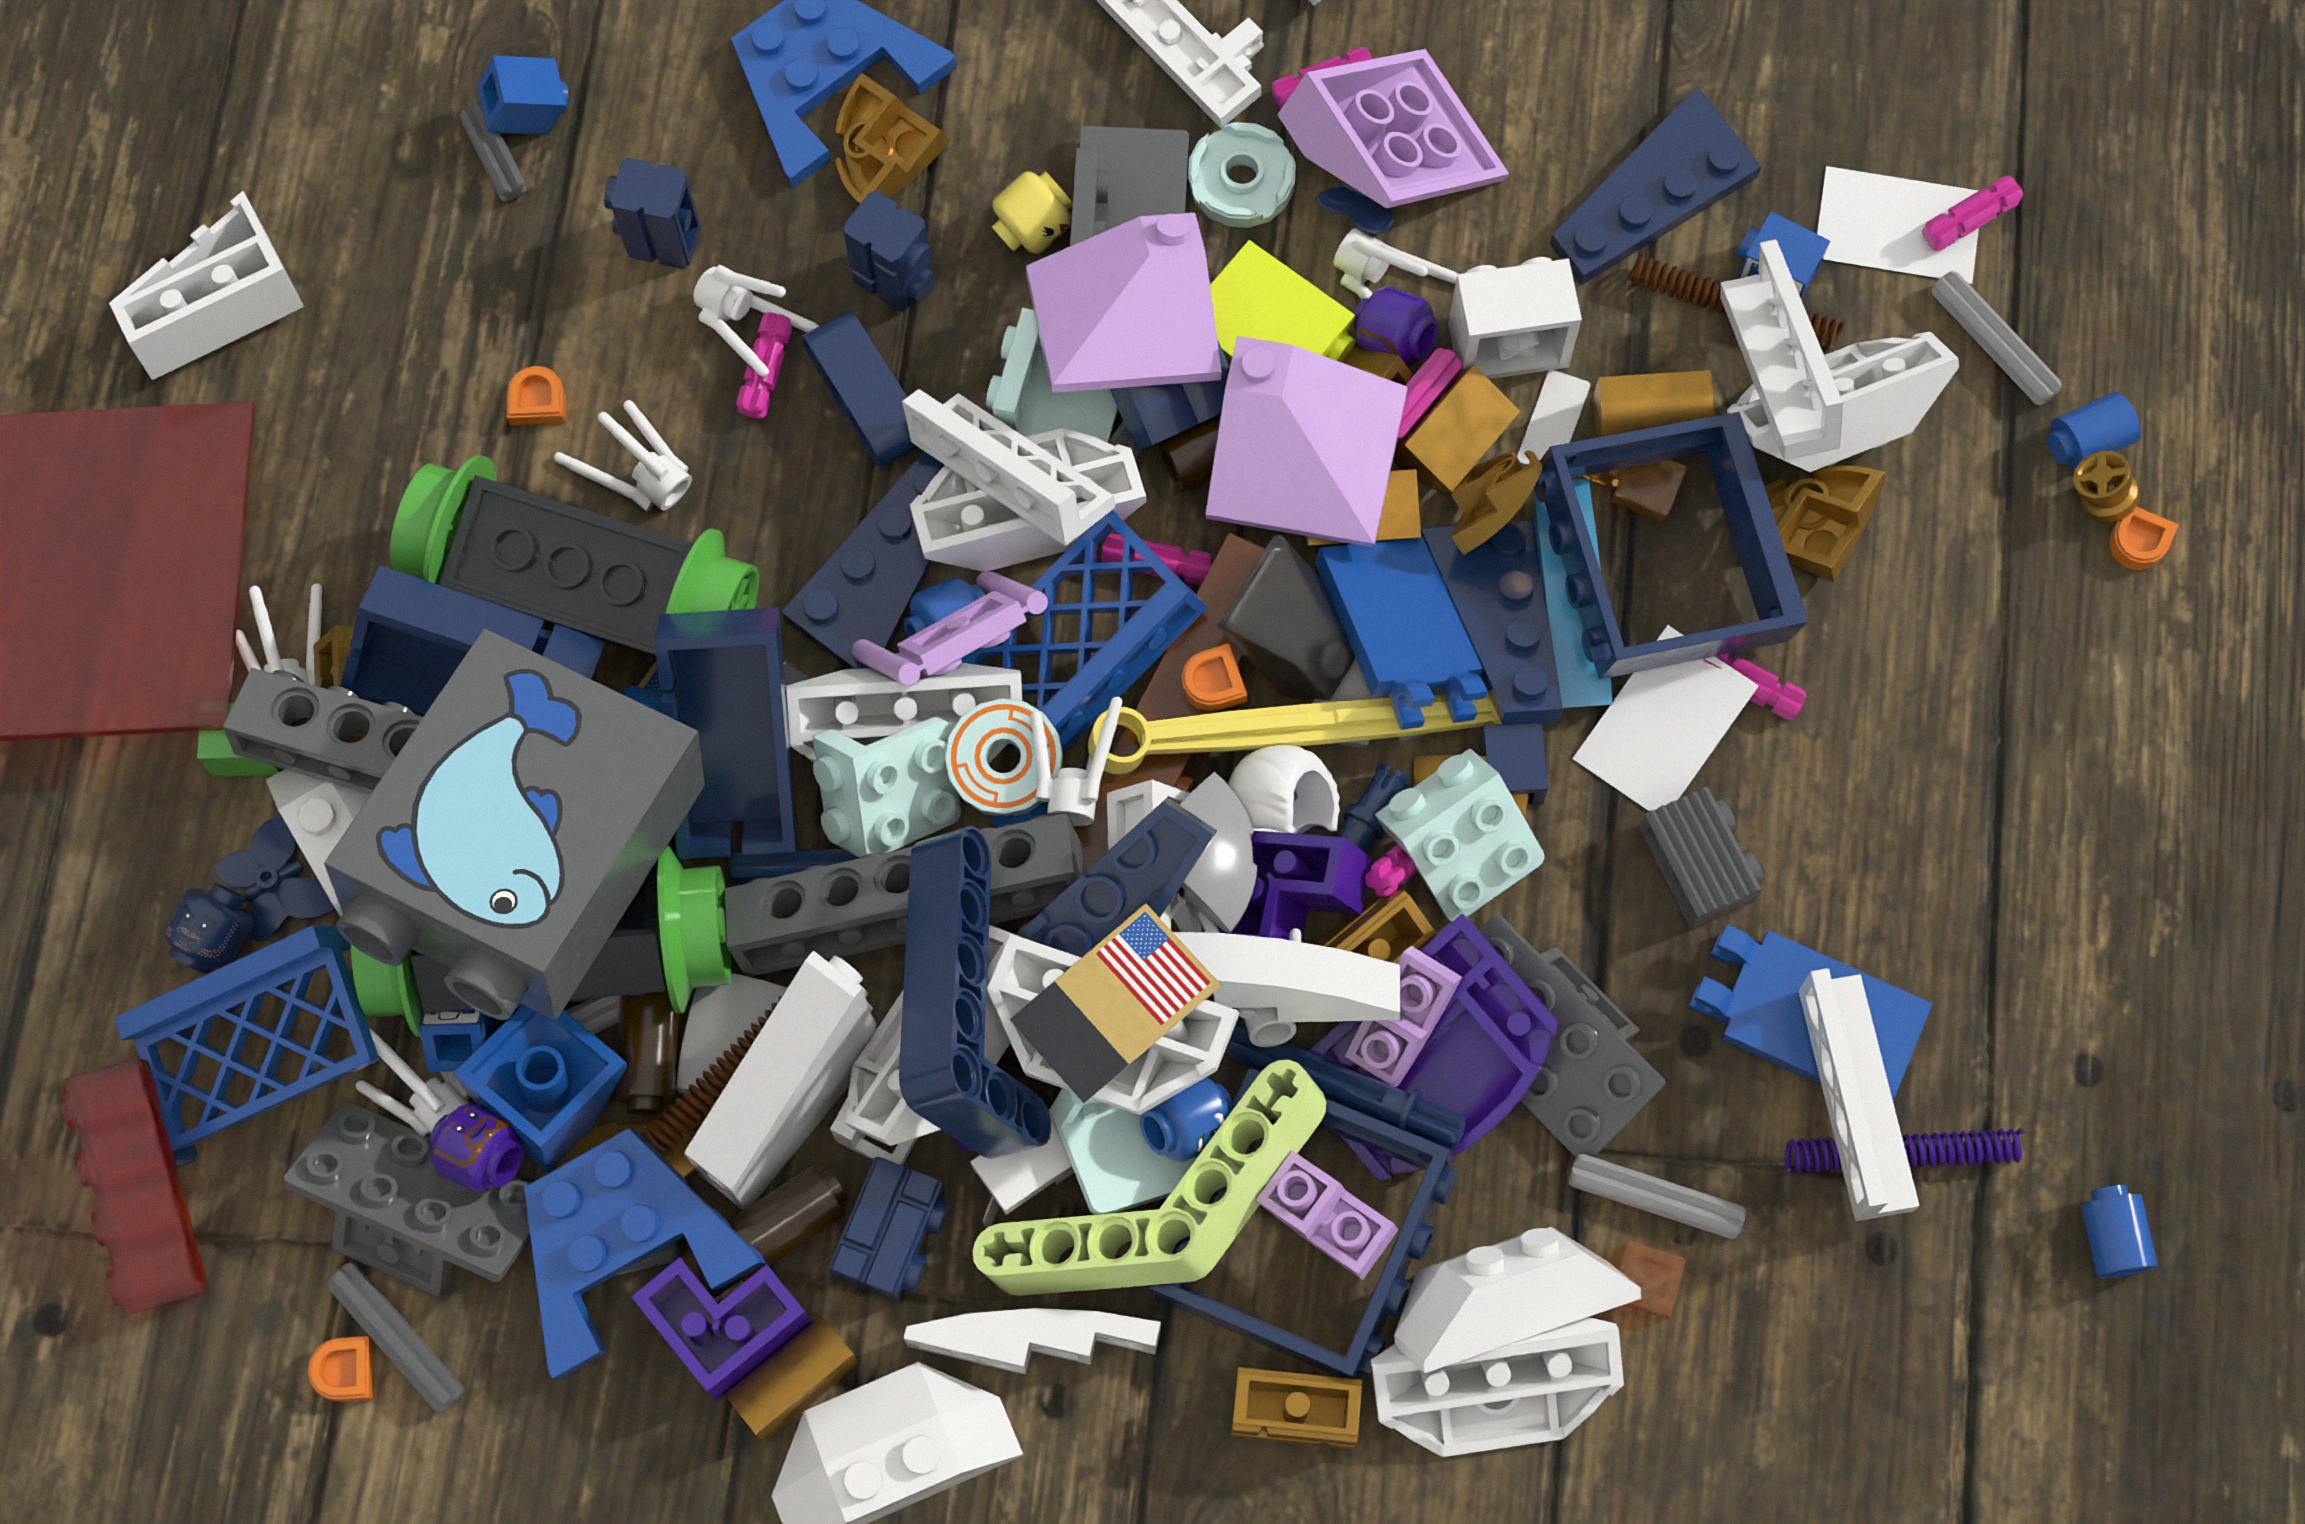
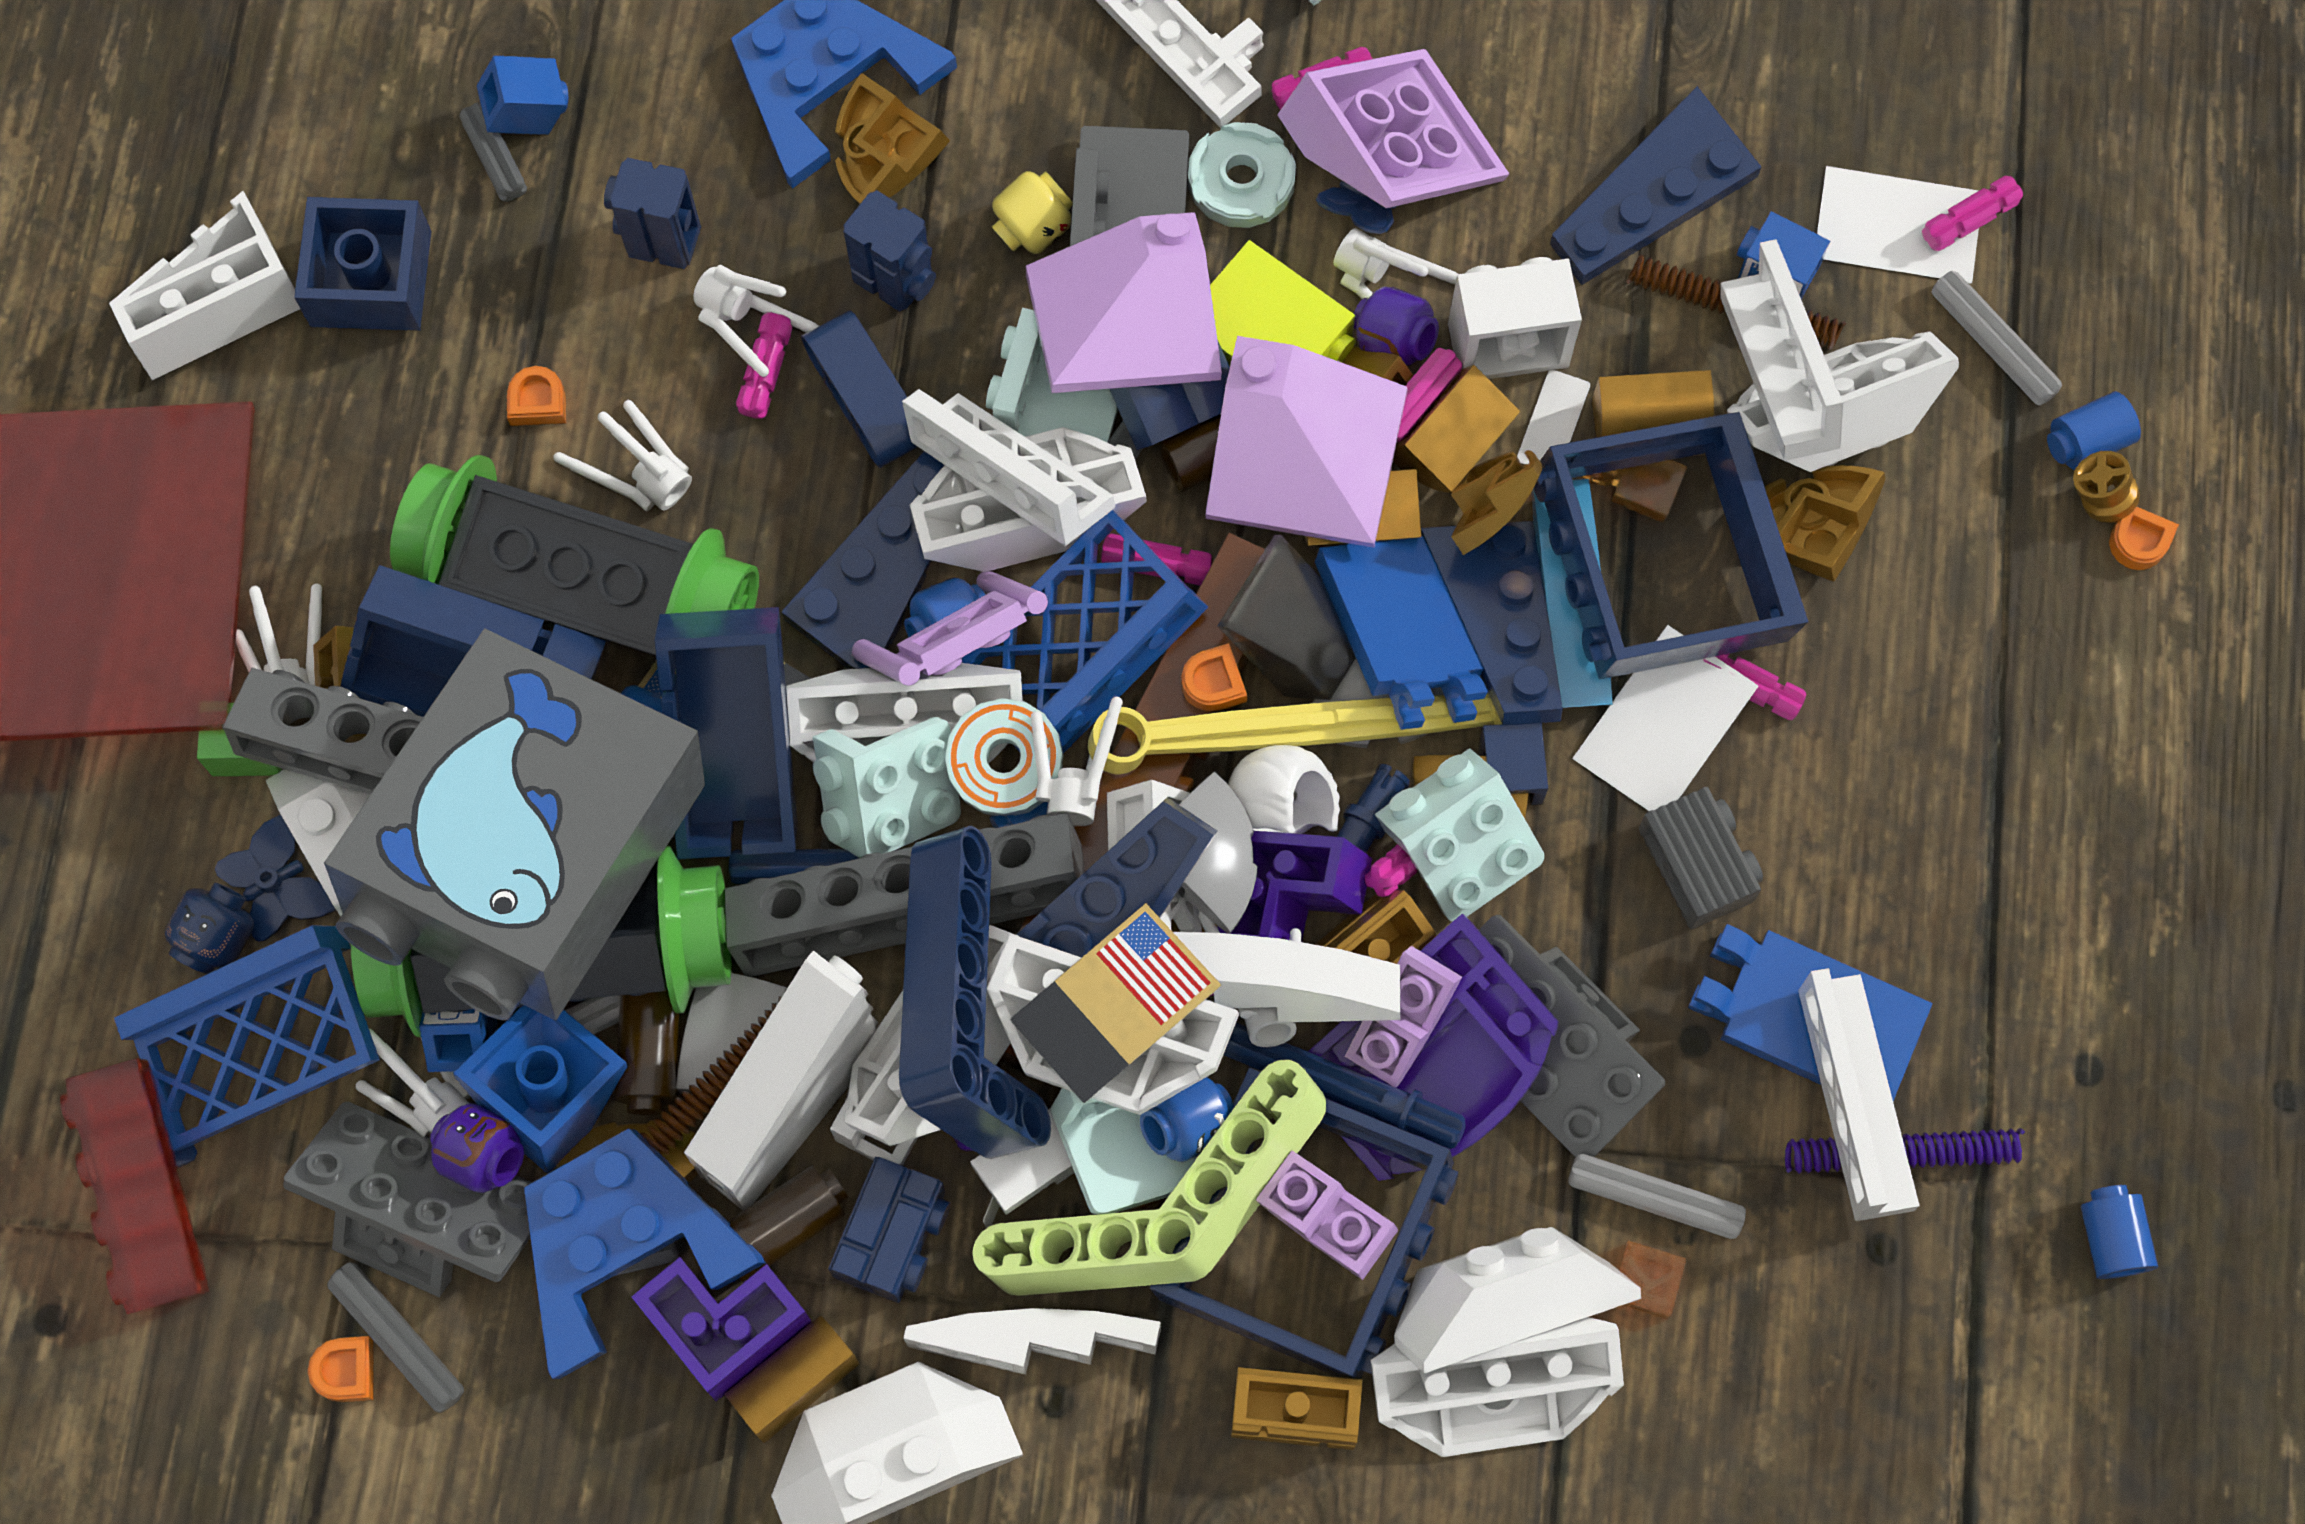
none -> dark blue brick [294,197,432,331]

